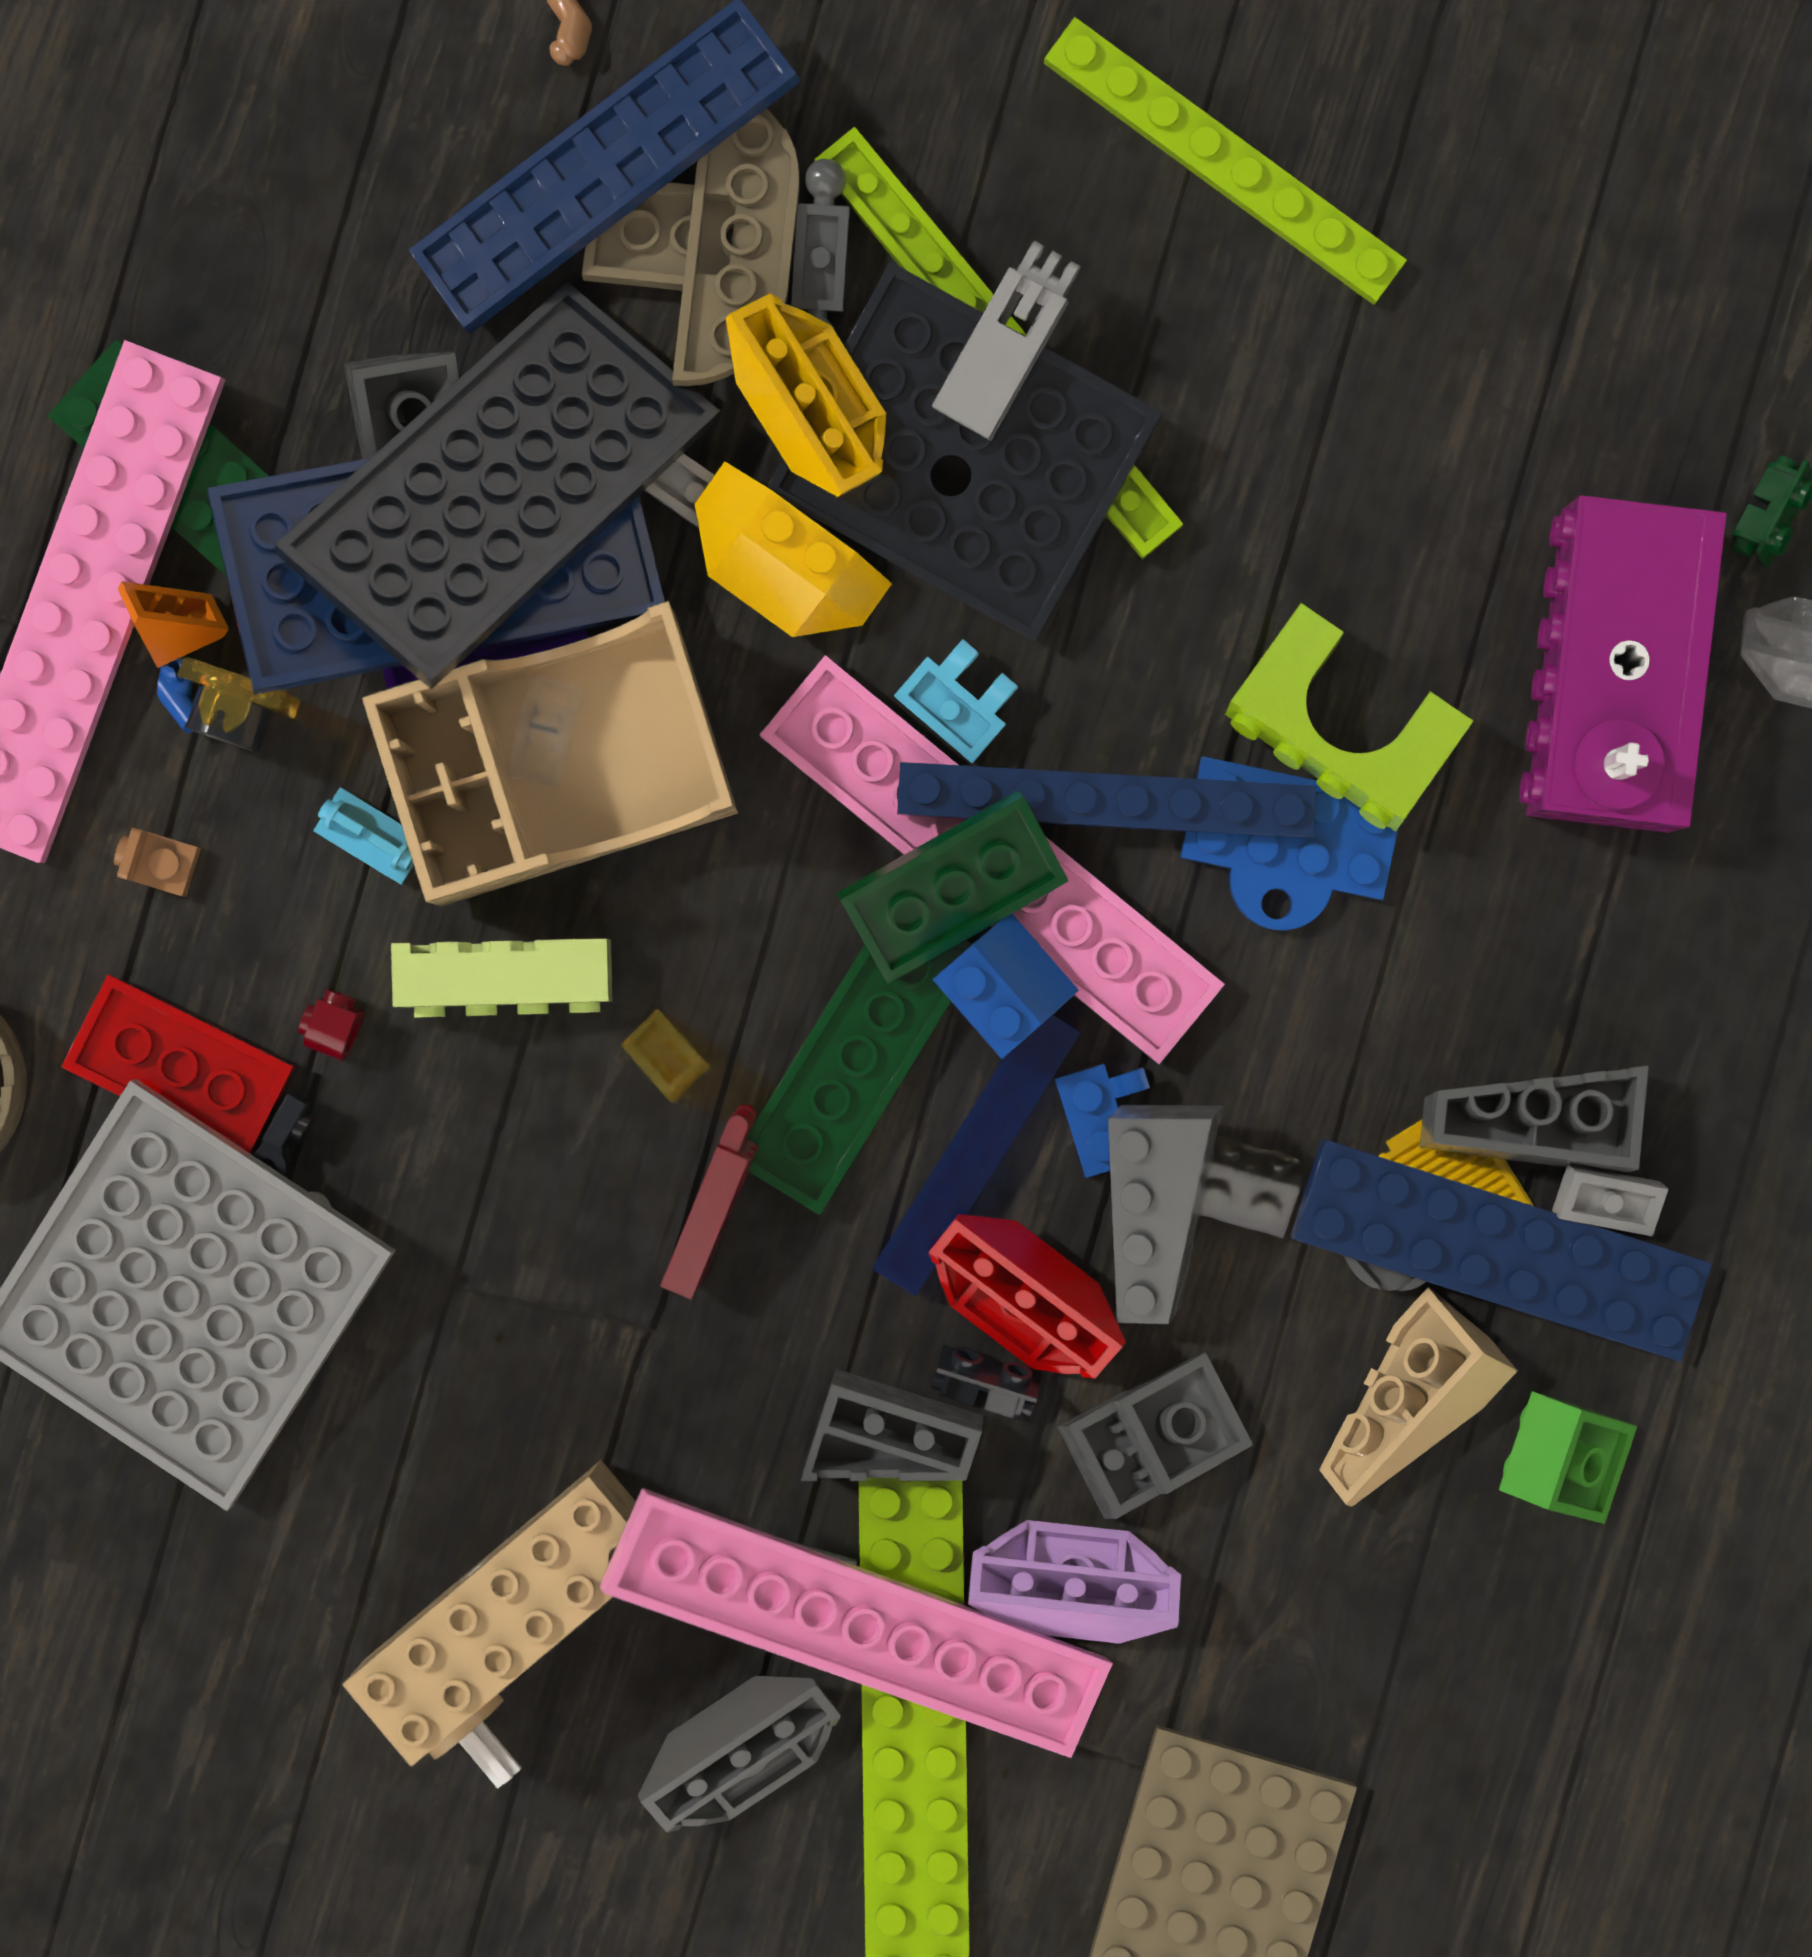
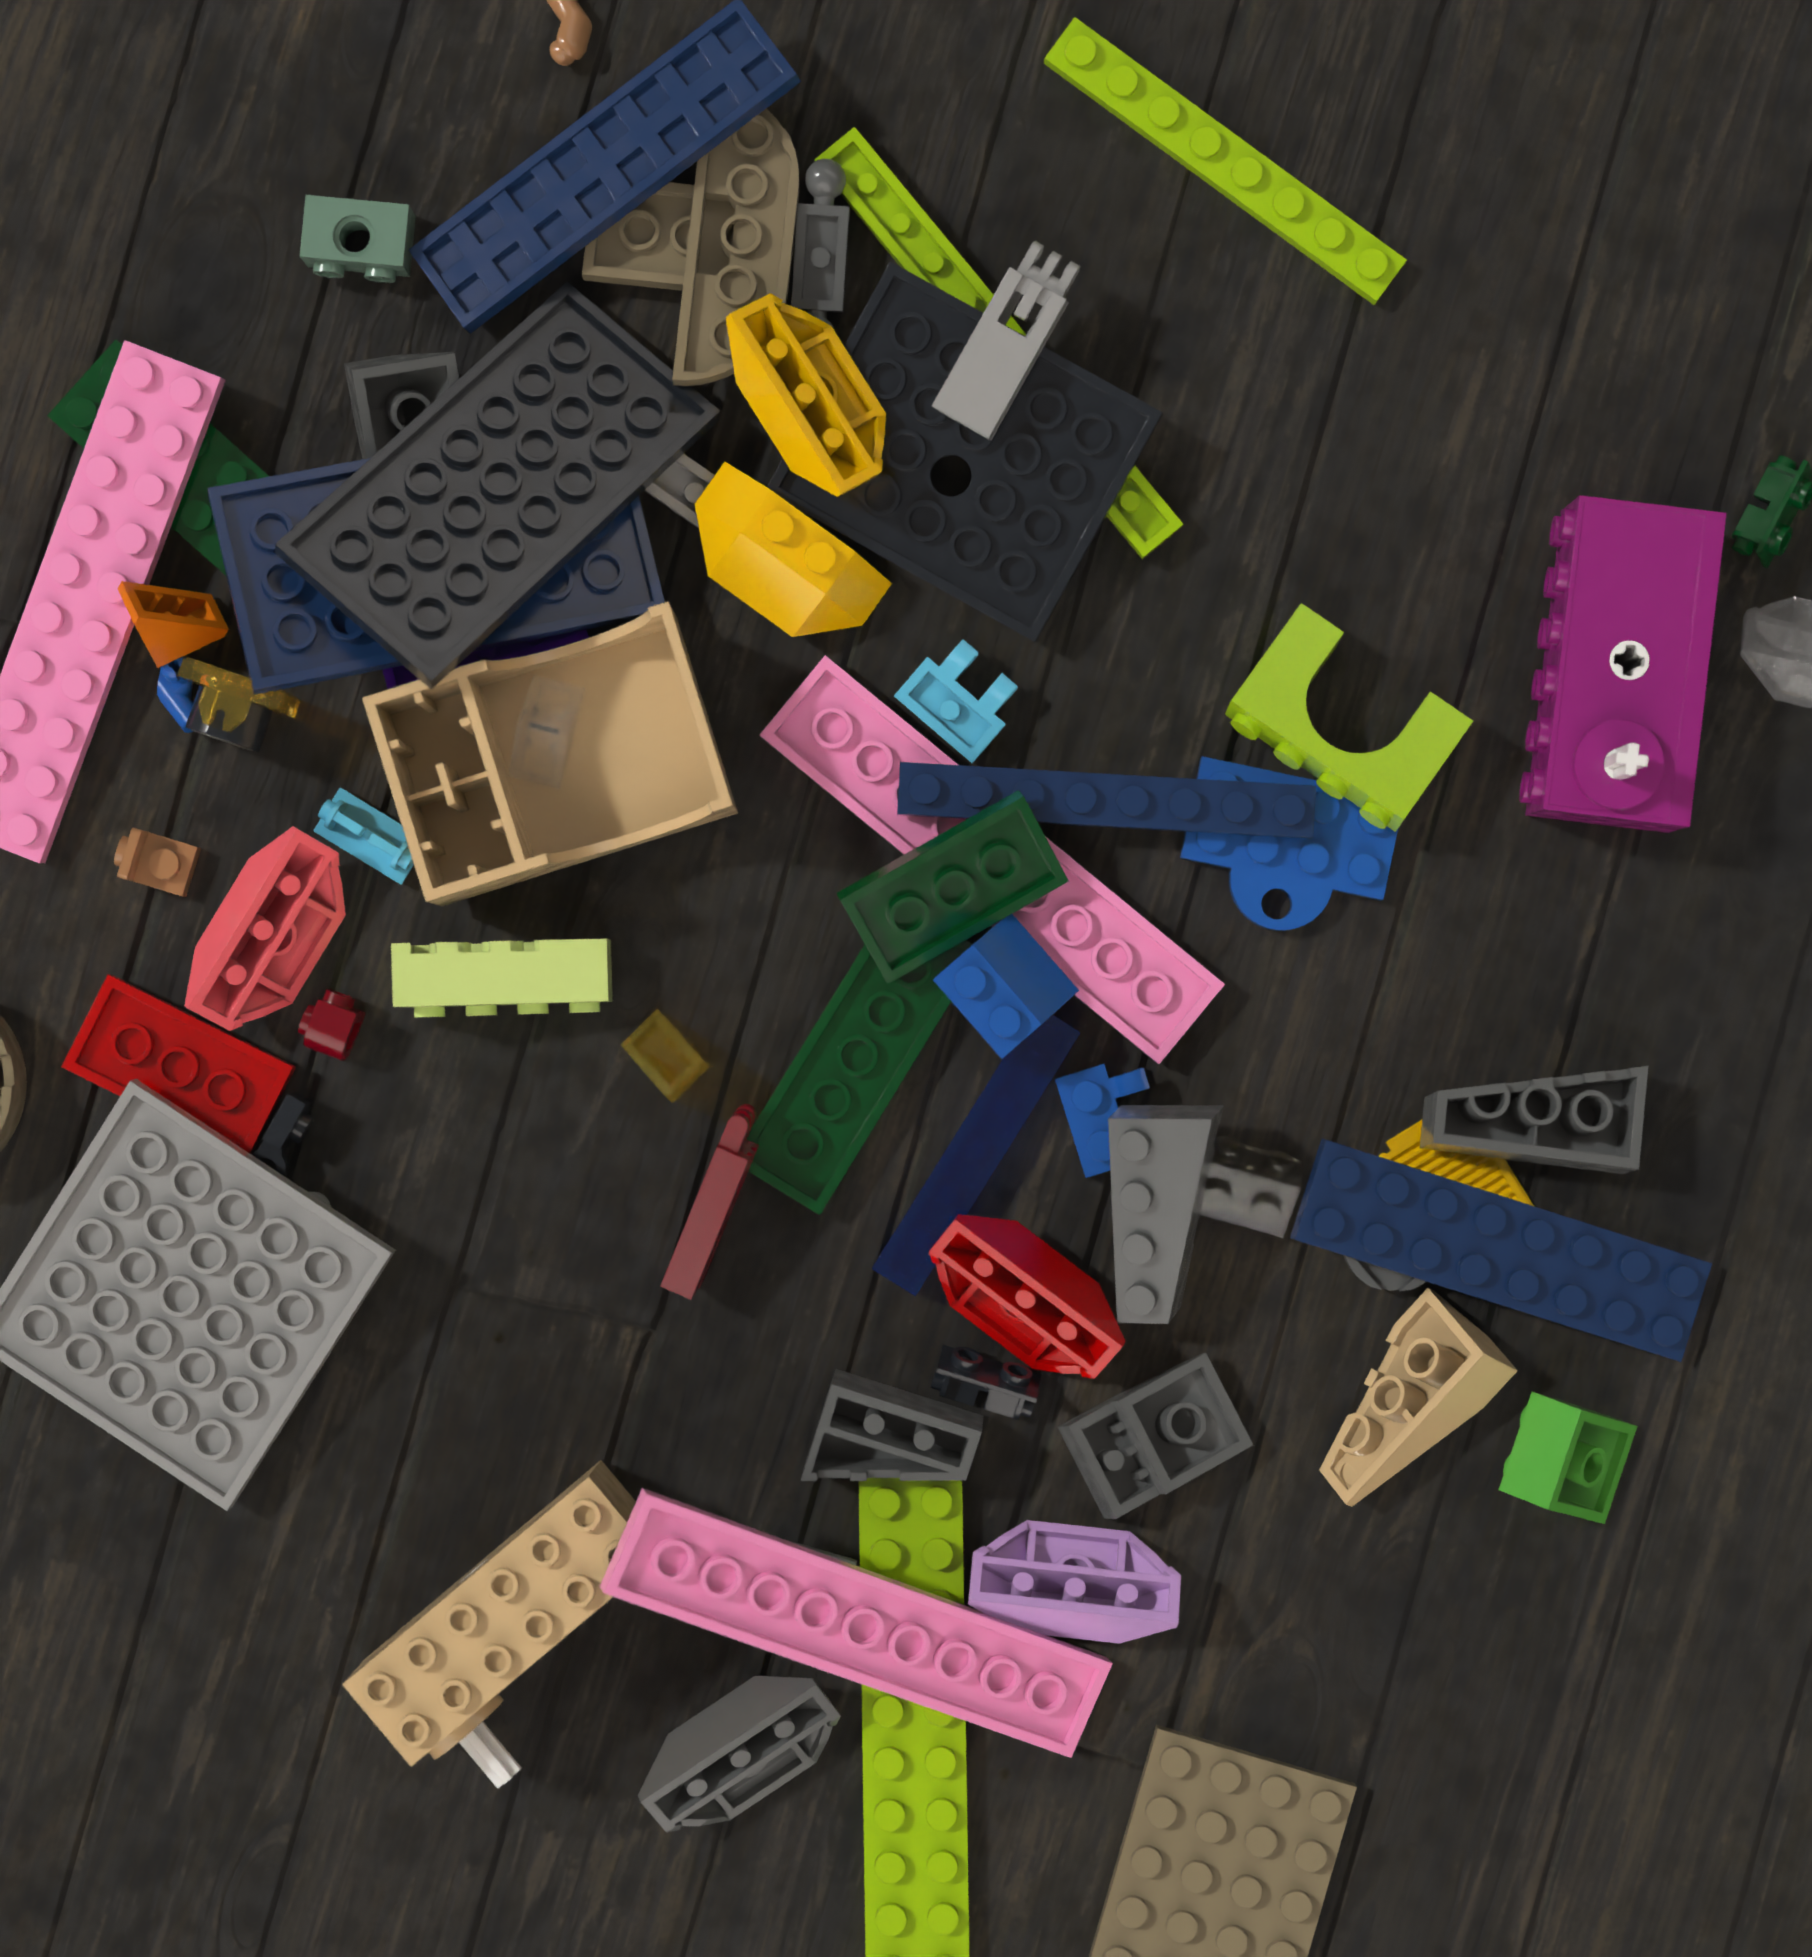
light grey plate [1552,1164,1669,1236] -> none
none -> coral wedge [184,826,346,1031]
none -> sand green brick [300,195,416,283]

